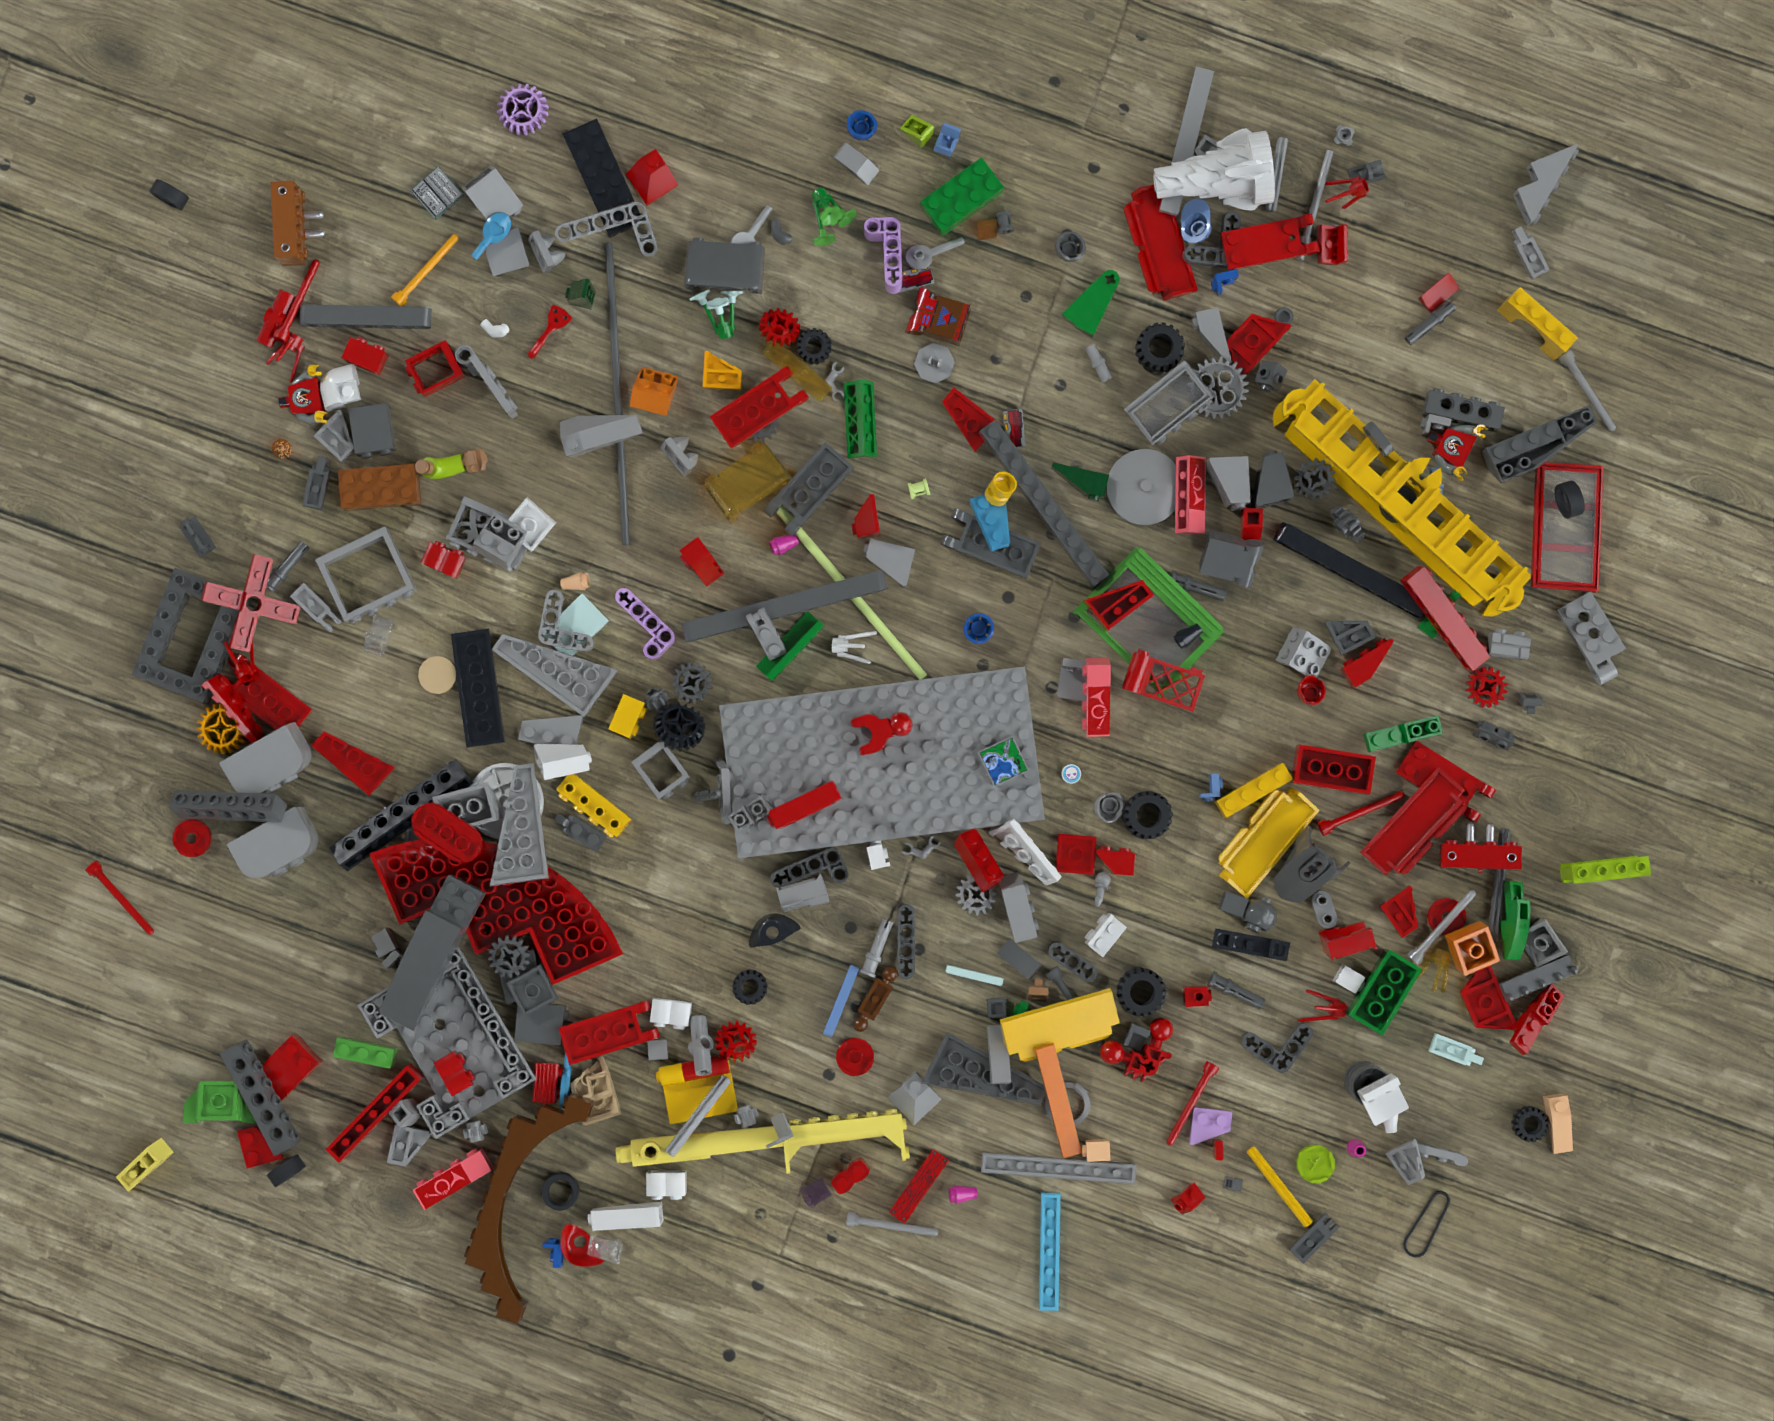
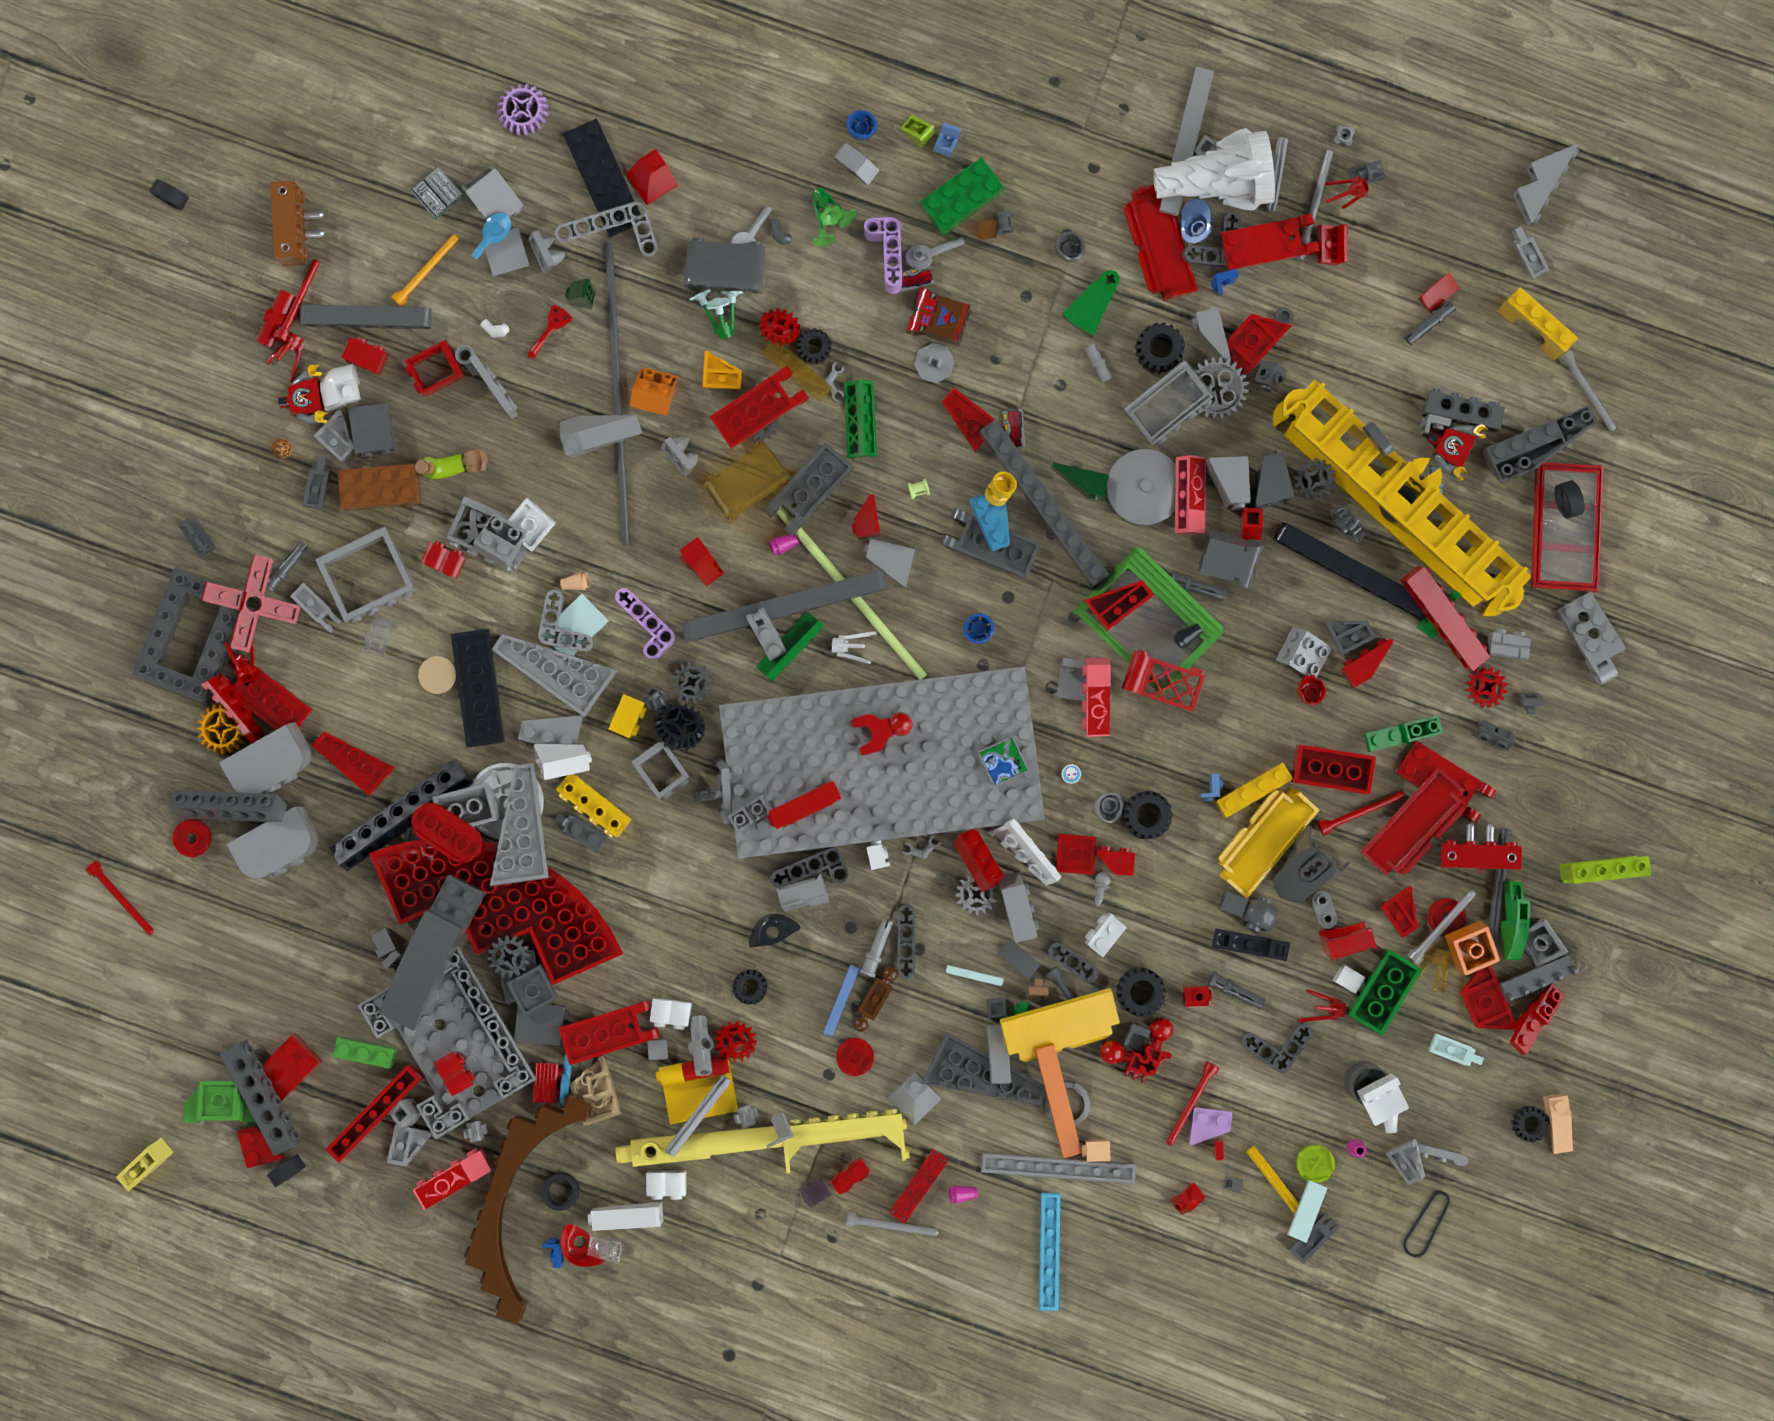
none -> light aqua tile [1287,1180,1327,1243]

